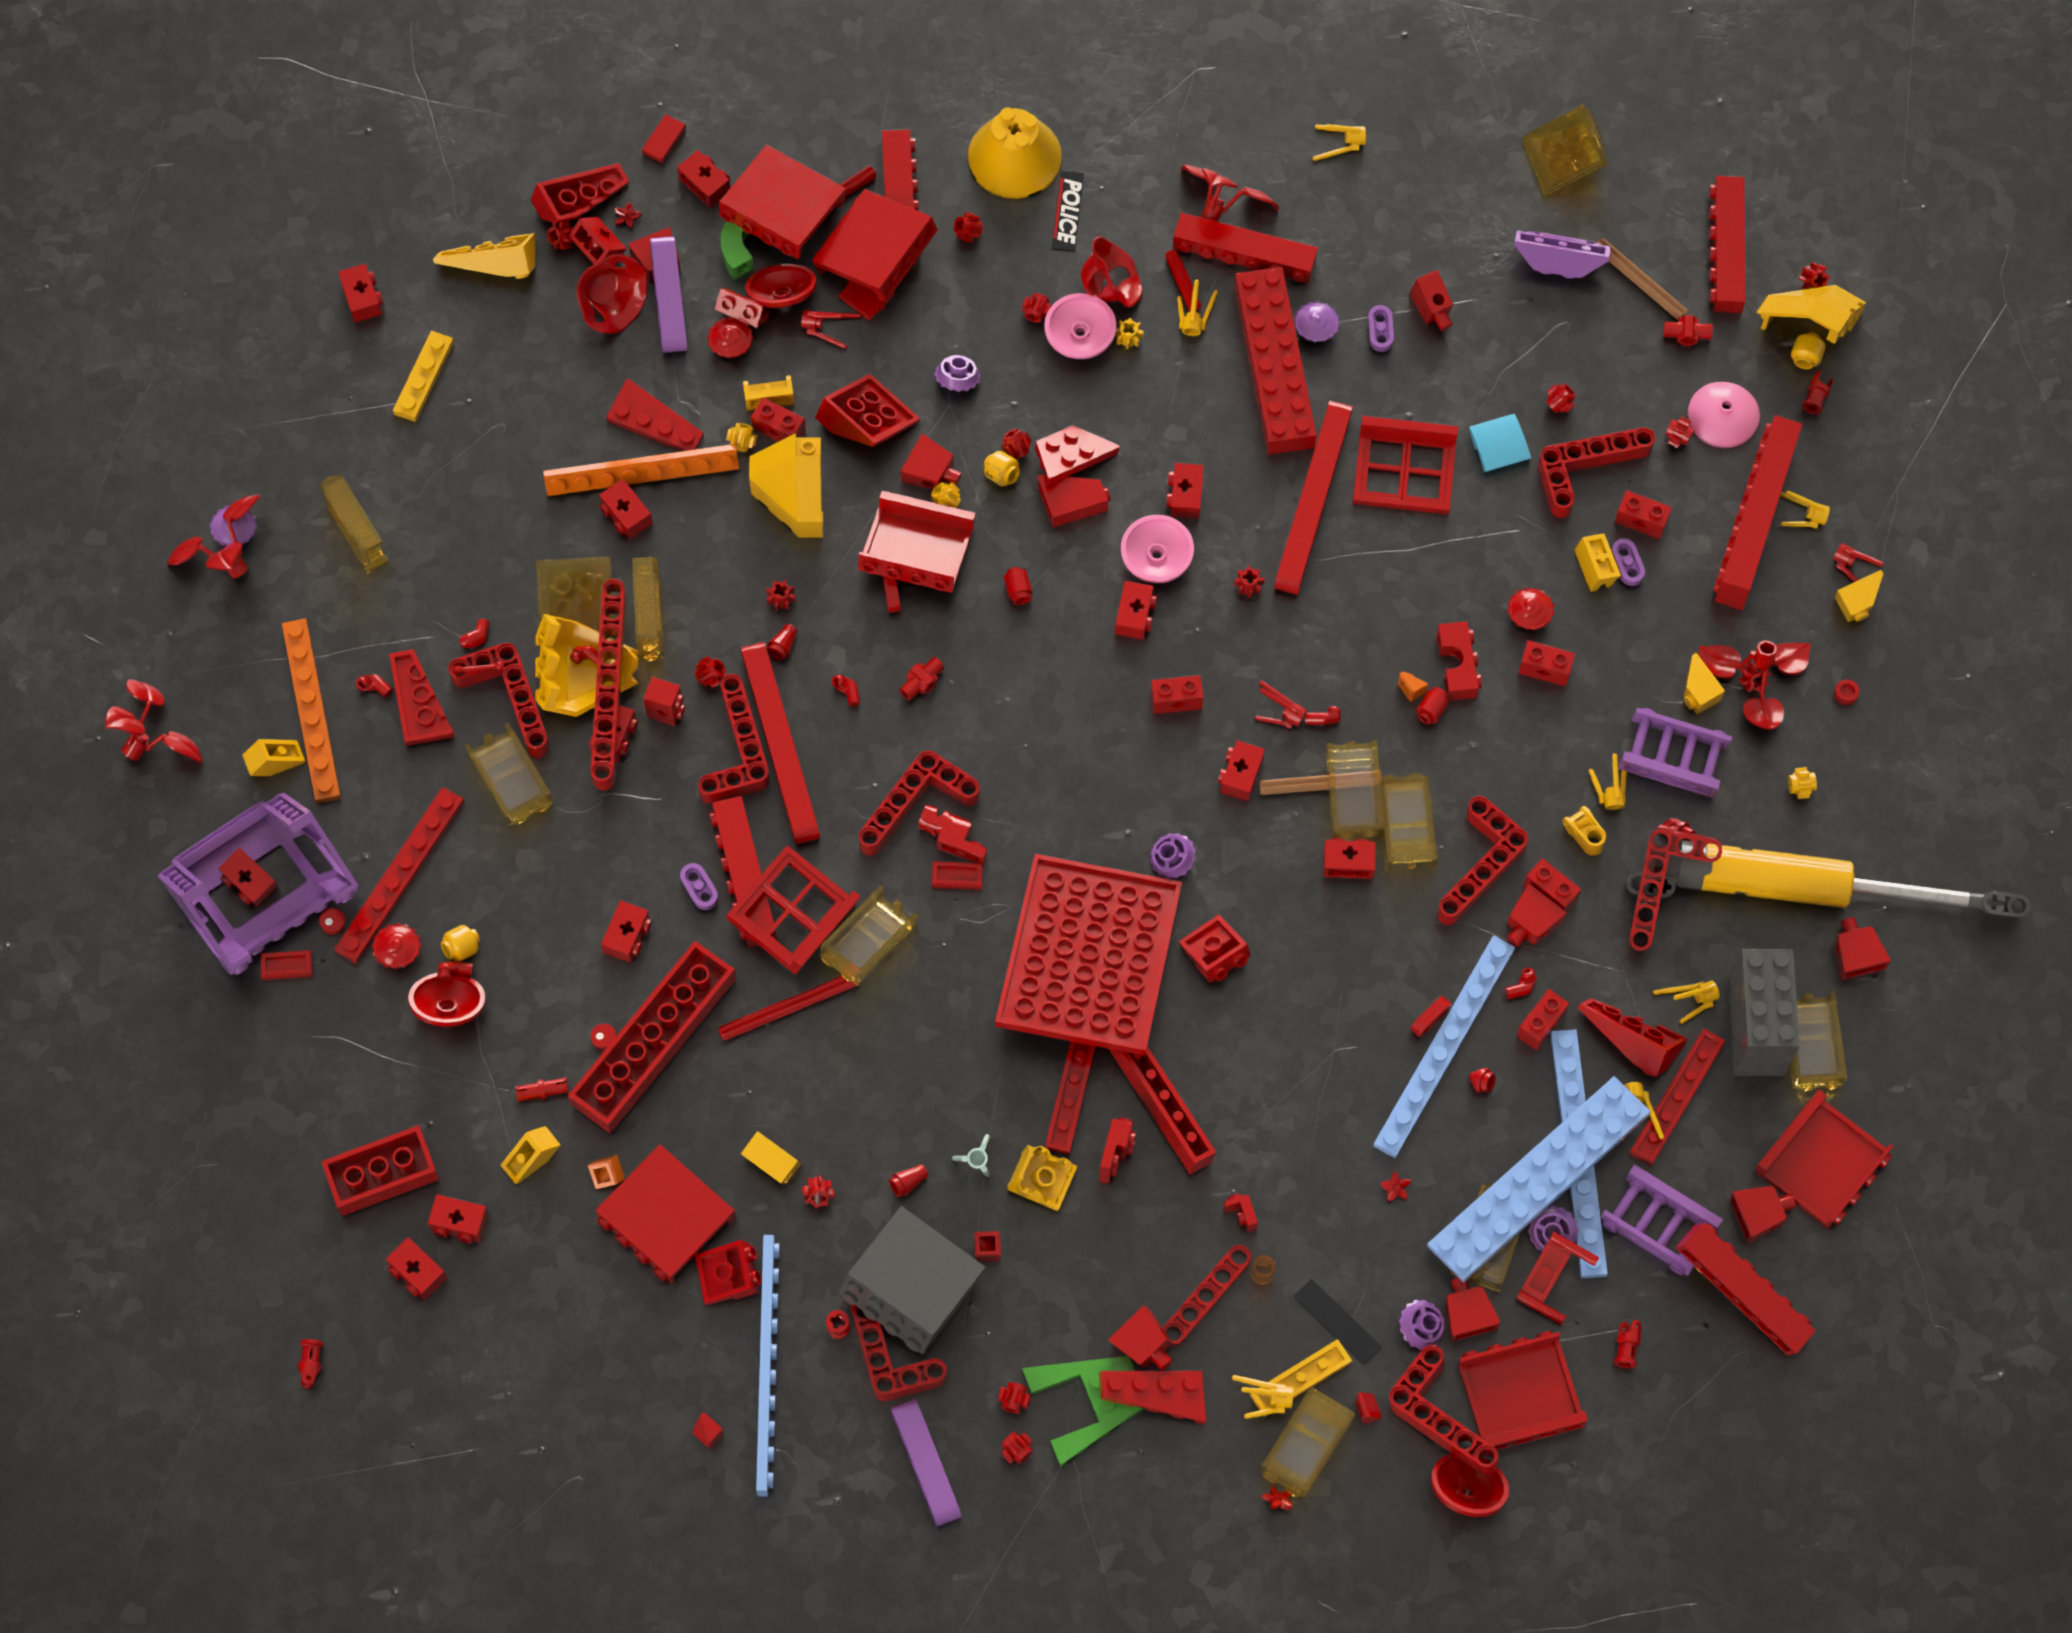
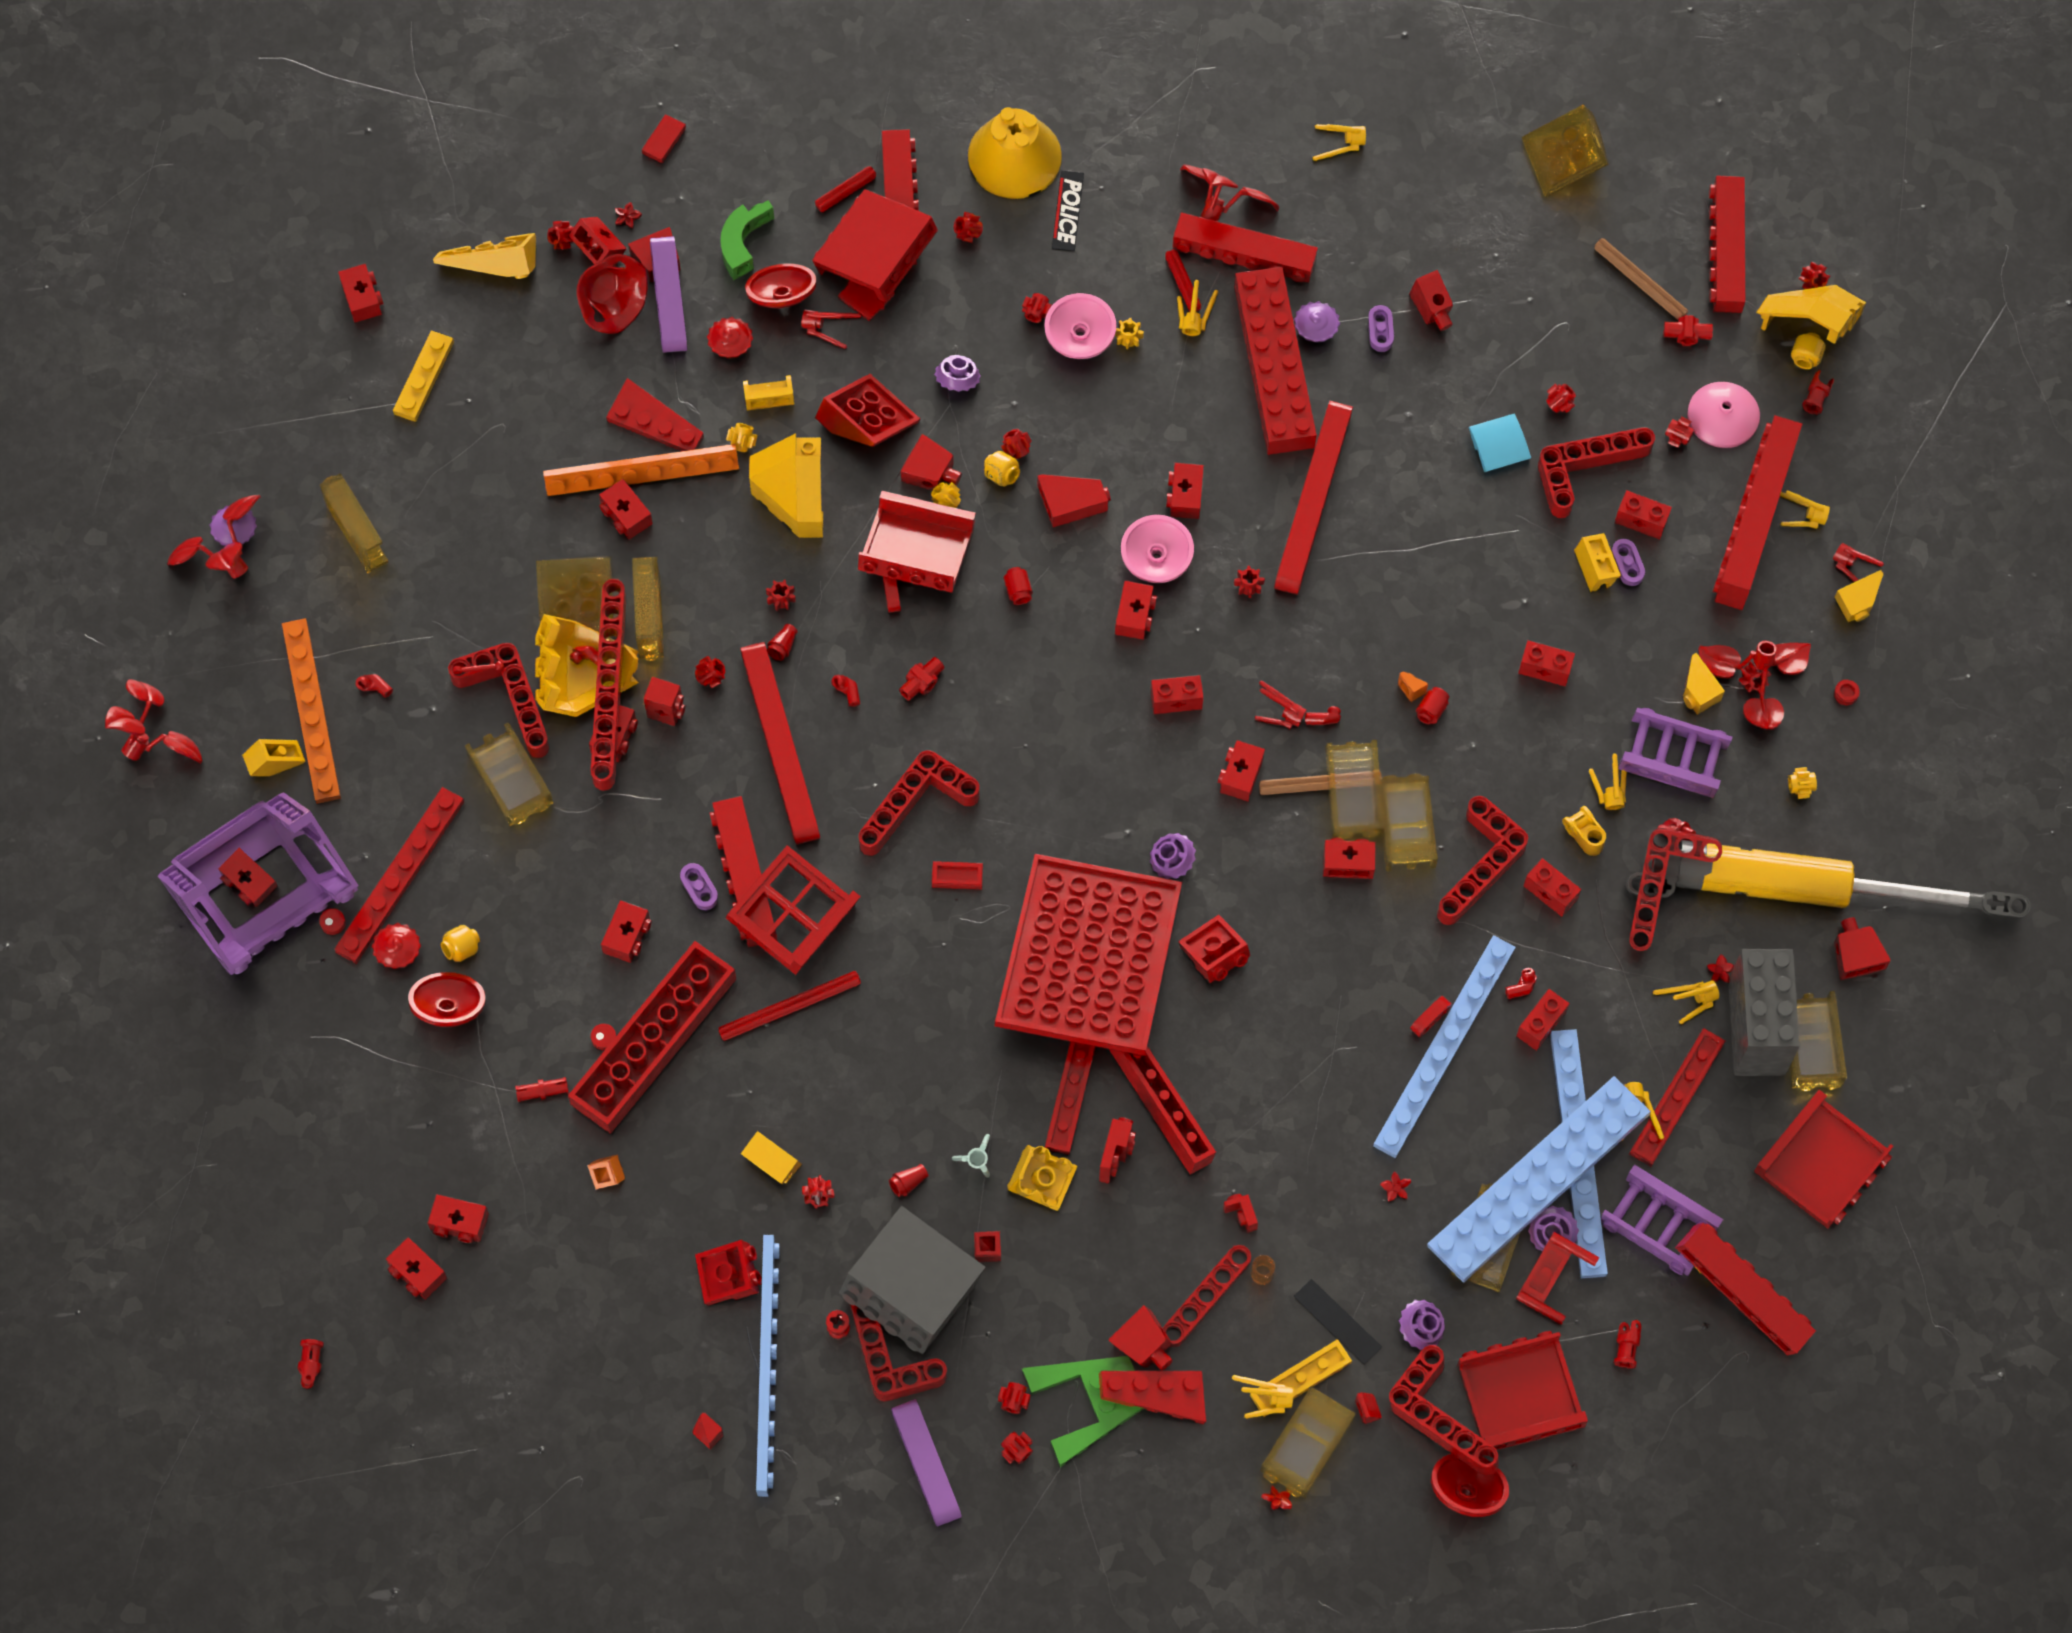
red tile [261,950,313,980] -> none
red brick [321,1125,439,1216] -> none
red wing [389,649,455,746] -> none
red arm [437,961,473,980] -> none
red arm [459,619,490,649] -> none
yellow slope [500,1126,561,1184] -> none
red wedge [531,163,629,223] -> none
red panel [595,1144,736,1284] -> none
red brick [677,150,731,208] -> none
red beam [698,674,770,804] -> none
bracket [715,288,770,328] -> none
red panel [719,145,846,260] -> none
red brick [751,398,806,442] -> none
door [820,885,919,986] -> none
red plate [918,804,987,866] -> none
wing [1035,425,1120,485] -> none
red piece [1080,236,1142,307] -> none
red window [1353,416,1458,515] -> none
red arch [1436,621,1482,701] -> none
red torso [1445,1278,1500,1342] -> none
red plate [1468,1068,1496,1093] -> none
red piece [1507,587,1555,630] -> none
red torso [1507,883,1567,947] -> none
medium lavender wedge [1514,230,1610,279] -> none
red wedge [1578,998,1688,1077] -> none
red torso [1729,1186,1796,1244] -> none
none -> red plant [1707,954,1735,983]

